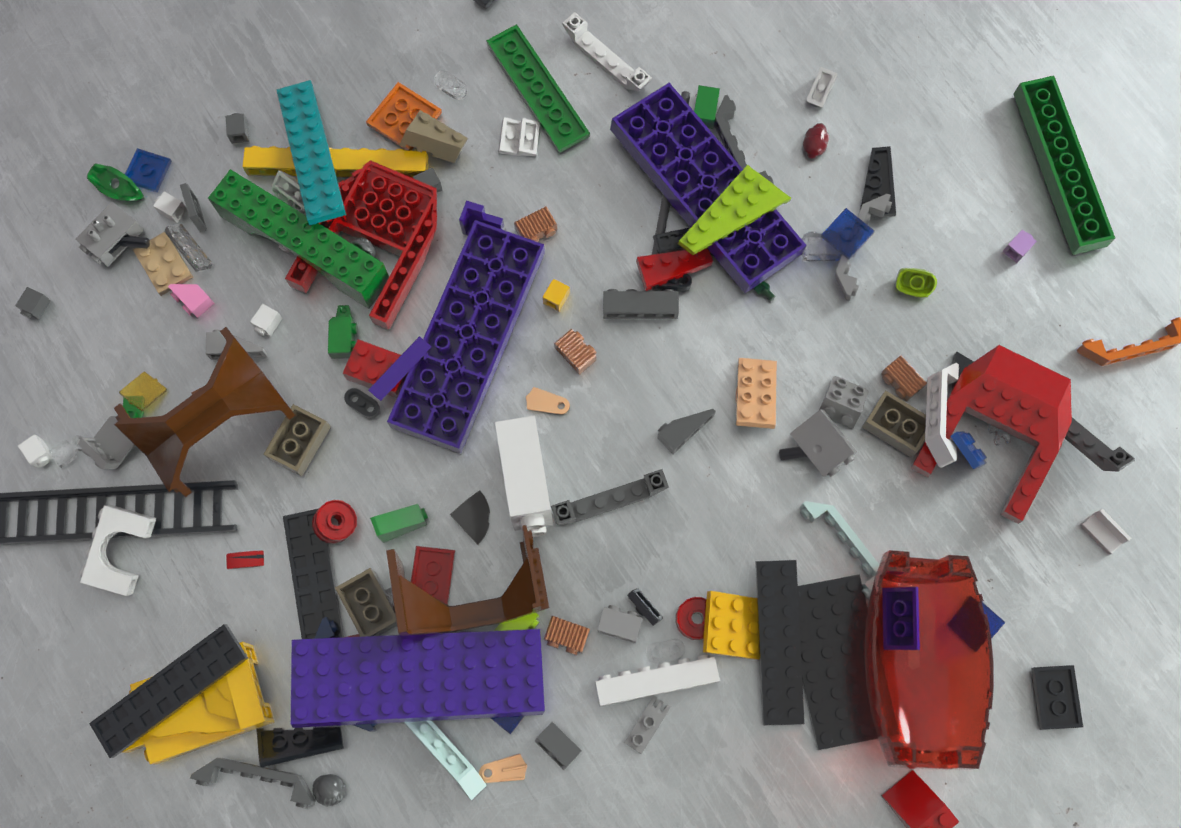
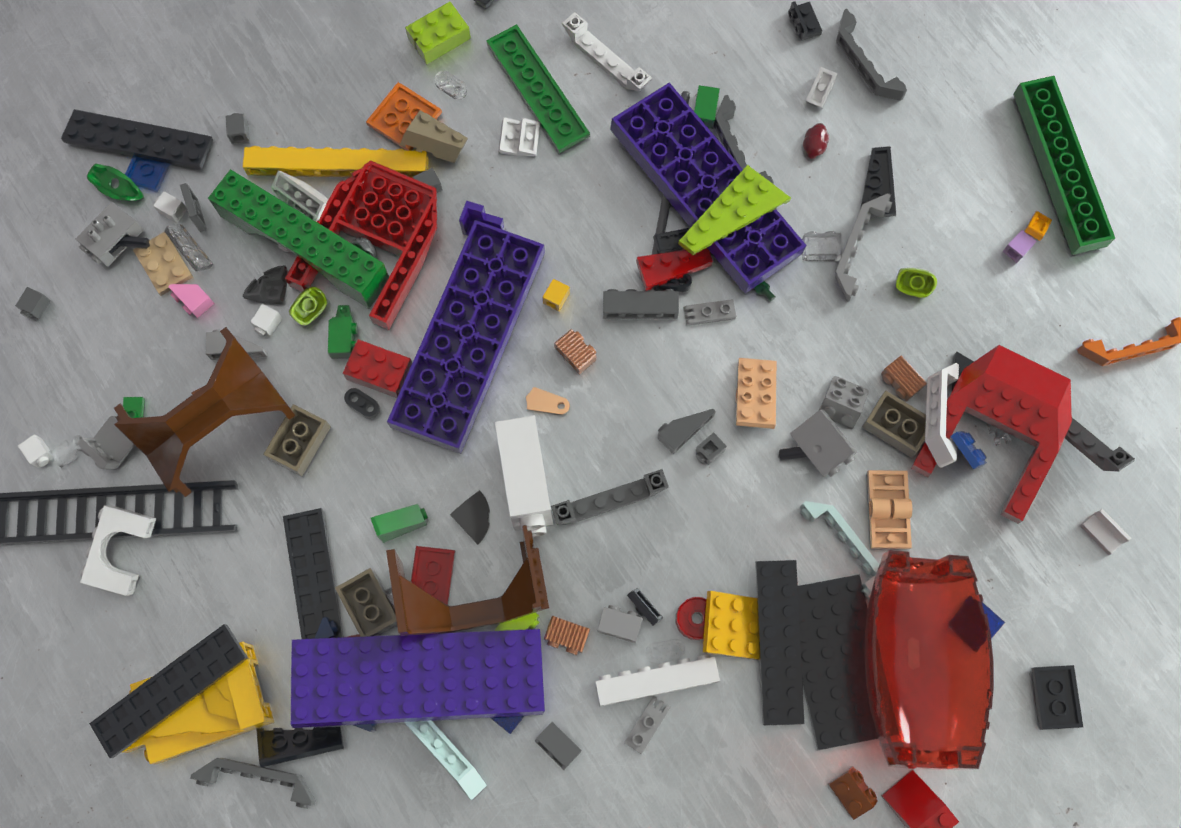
clear yellow piece [119,371,167,412] -> none
red sticker [226,550,264,569] -> none
teal plate [276,80,346,225] -> none
red wheel [312,500,357,544] -> none
dark grey hair [312,774,346,807] -> none
dark purple sticker [368,336,432,401] -> none
light nougat piece [479,754,527,783] -> none
nougat brick [514,206,557,242] -> none
clear blue tile [821,208,875,260] -> none
dark purple slope [882,587,920,650] -> none
none -> black plate [61,109,213,170]
none -> dark grey brick [243,265,287,304]
none -> lime piece [289,286,327,325]
none -> lime piece [405,1,471,65]
none -> light grey hinge [683,299,736,326]
none -> dark grey brick [695,432,727,465]
none -> black bracket [788,1,822,40]
none -> dark orange bracket [829,766,878,820]
none -> dark grey slope [836,9,907,101]
none -> light nougat plate [867,470,912,549]
none -> light orange plate [1024,211,1052,241]

